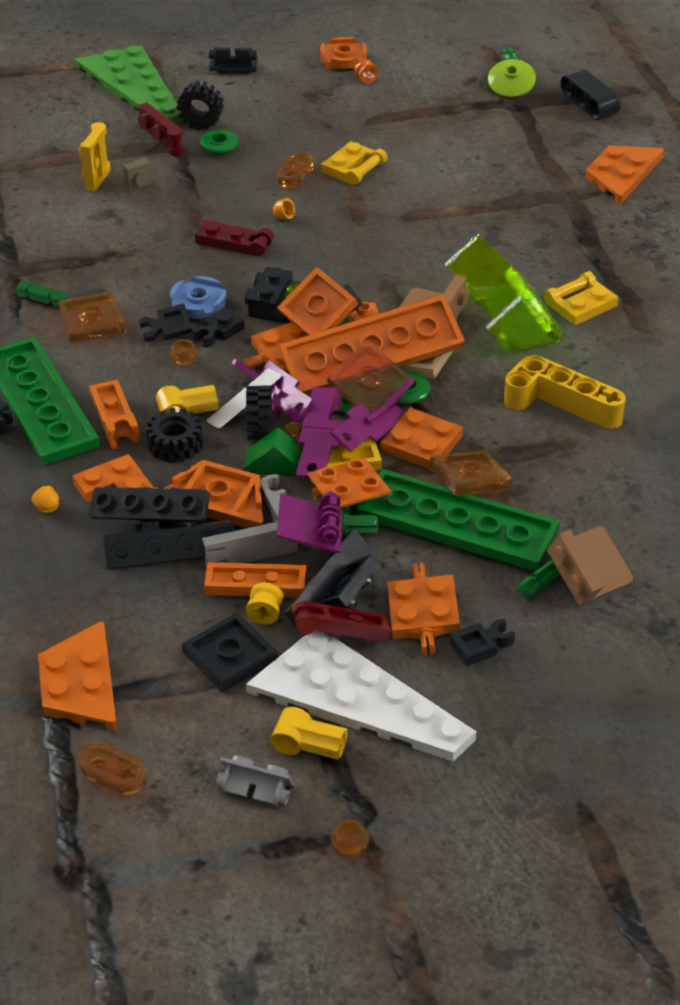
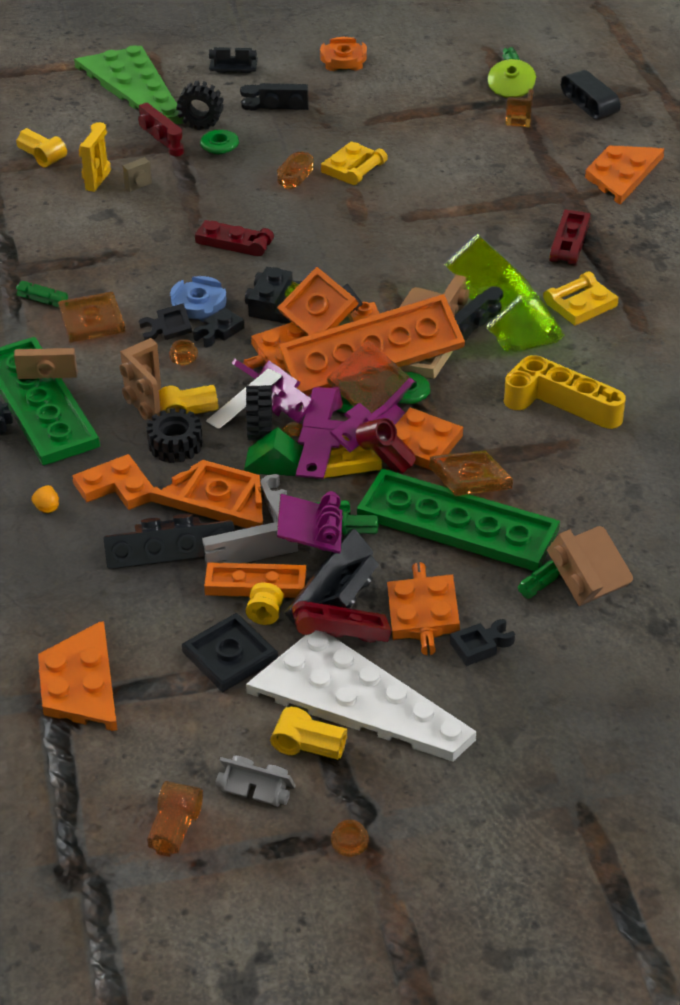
clear orange plate [79,743,147,795] -> none
orange plate [89,379,140,449] -> none
black bracket [89,487,210,523] -> none
light orange hinge [272,198,295,220] -> none
orange hinge [307,458,391,508] -> none
orange bush [354,59,379,84] -> none
none -> medium nougat plate [14,348,78,379]
none -> yellow piece [16,128,67,168]
none -> medium nougat bracket [119,338,161,420]
none -> clear orange piece [147,781,203,857]
none -> black hinge [240,83,309,110]
none -> dark red piece [356,418,416,474]
none -> black hinge [454,286,503,341]
none -> clear orange panel [505,89,534,127]
none -> dark red plate [549,209,591,266]

